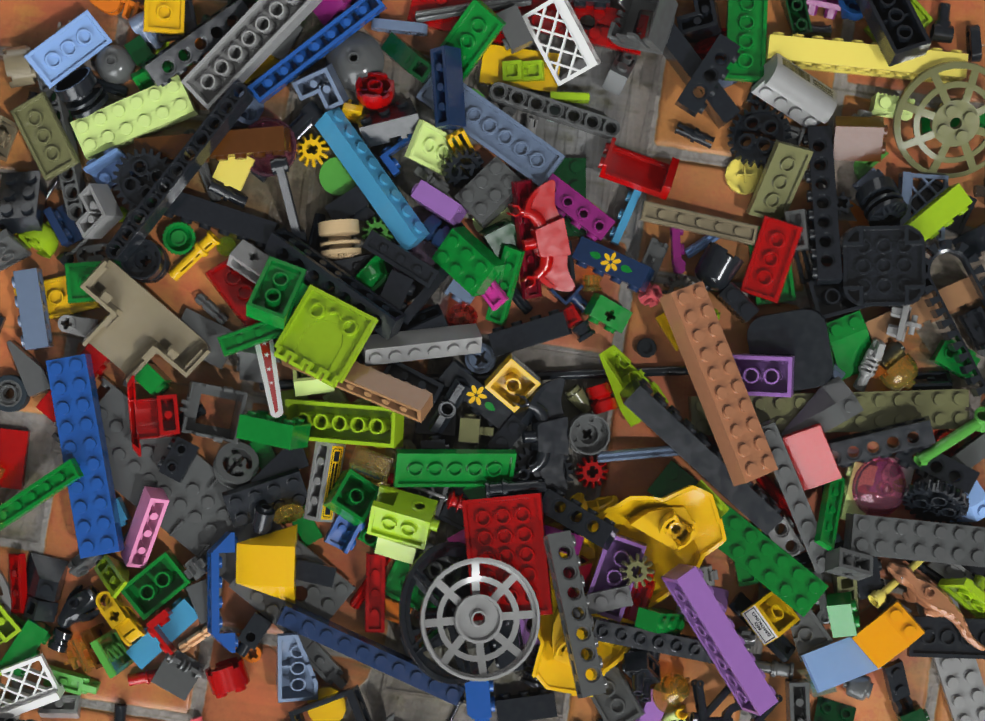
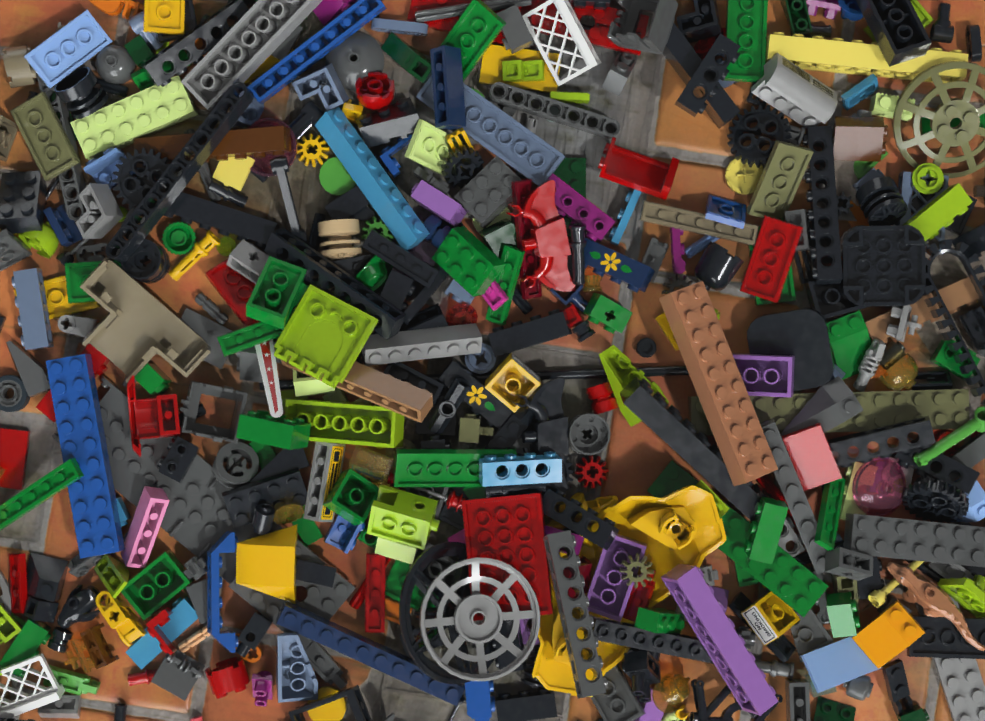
bright green tile [90,629,134,679] -> none
olive cone [565,384,592,414] -> none
flat silver plate [570,585,633,618] -> none
sand blue axle [597,442,712,463] -> none
coral gear [638,283,662,308] -> none
black pin [674,121,715,149] -> none
black brick [716,282,760,323] -> none
none -> magenta hips [252,671,273,707]
none -> dark azure brick [479,452,562,487]
none -> black pin [568,223,587,285]
none -> blue tile [705,195,746,229]
none -> green brick [744,496,788,564]
none -> dark azure tile [841,74,879,110]
none -> lime gear [911,163,944,195]

